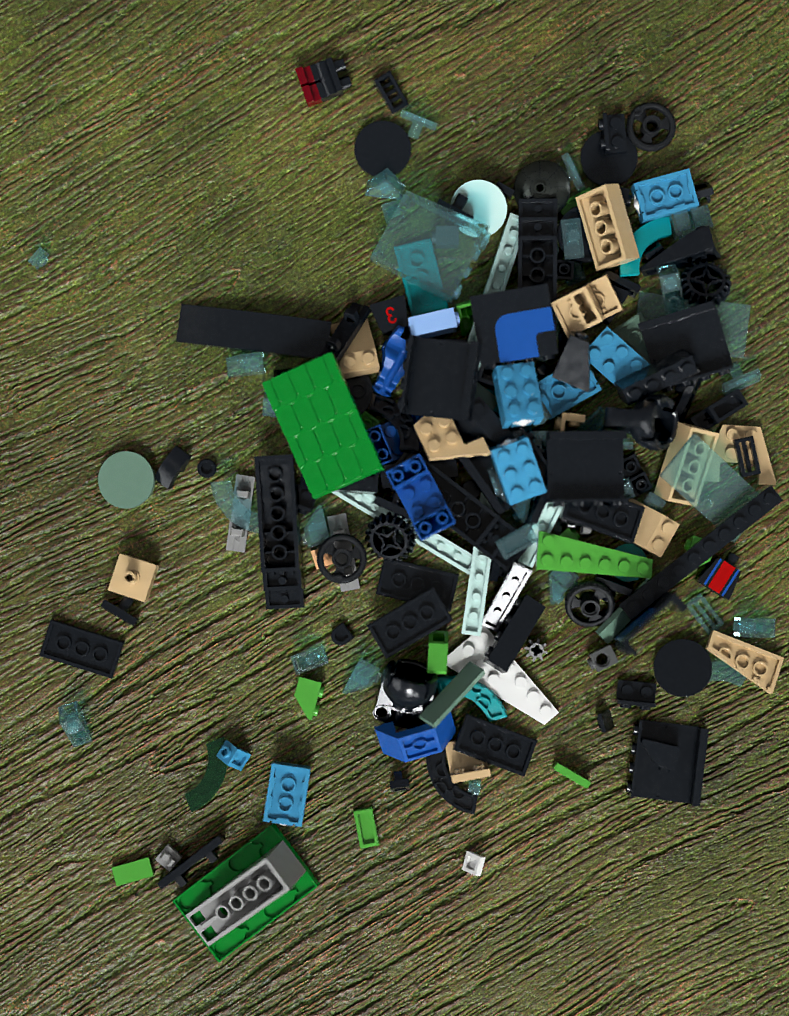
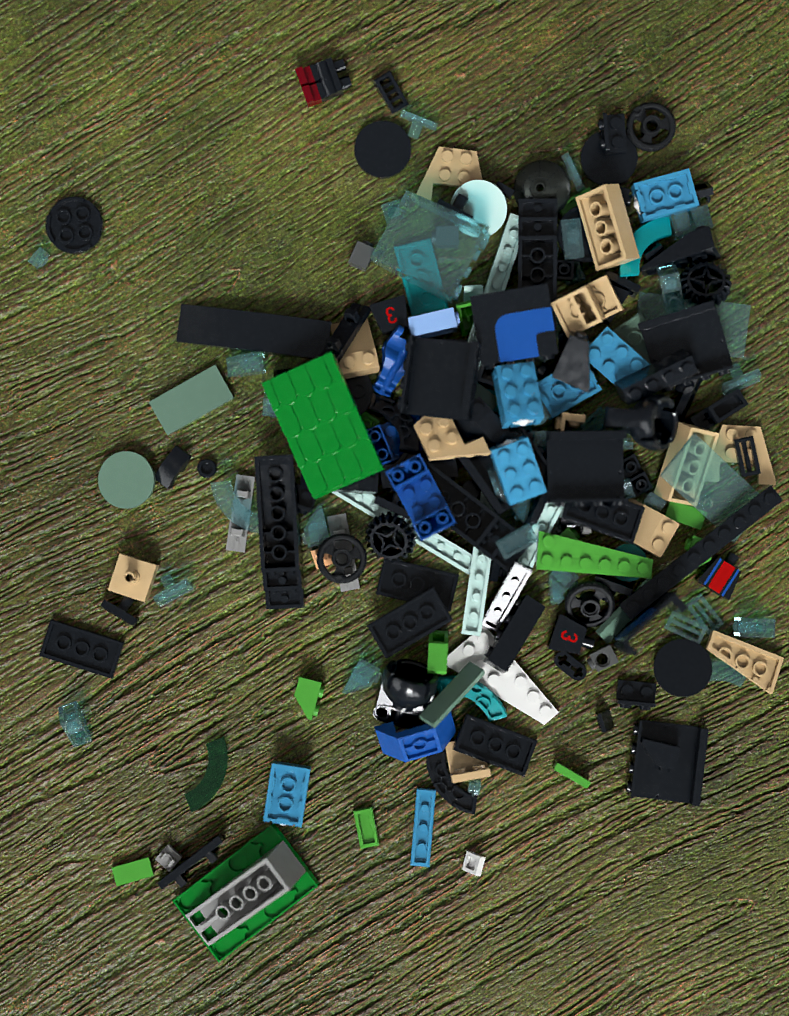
dark azure bracket [216,740,251,771] -> none
clear light blue slope [290,645,329,675] -> none
black tile [331,622,354,645] -> none
clear light blue slope [365,168,405,200] -> none
black tile [389,771,410,793] -> none
light grey gear [524,638,548,662] -> none
none -> black tile [46,196,104,254]
none -> sand green tile [149,365,234,435]
none -> clear light blue tile [153,574,194,607]
none -> dark grey brick [348,240,375,272]
none -> dark azure tile [410,787,436,867]
none -> tan wing [414,146,482,204]
none -> light aqua slope [463,285,483,302]
none -> black torso [547,614,595,654]
none -> black beam [553,651,587,681]
none -> clear light blue tile [664,611,708,644]
none -> bright green tile [665,501,707,530]

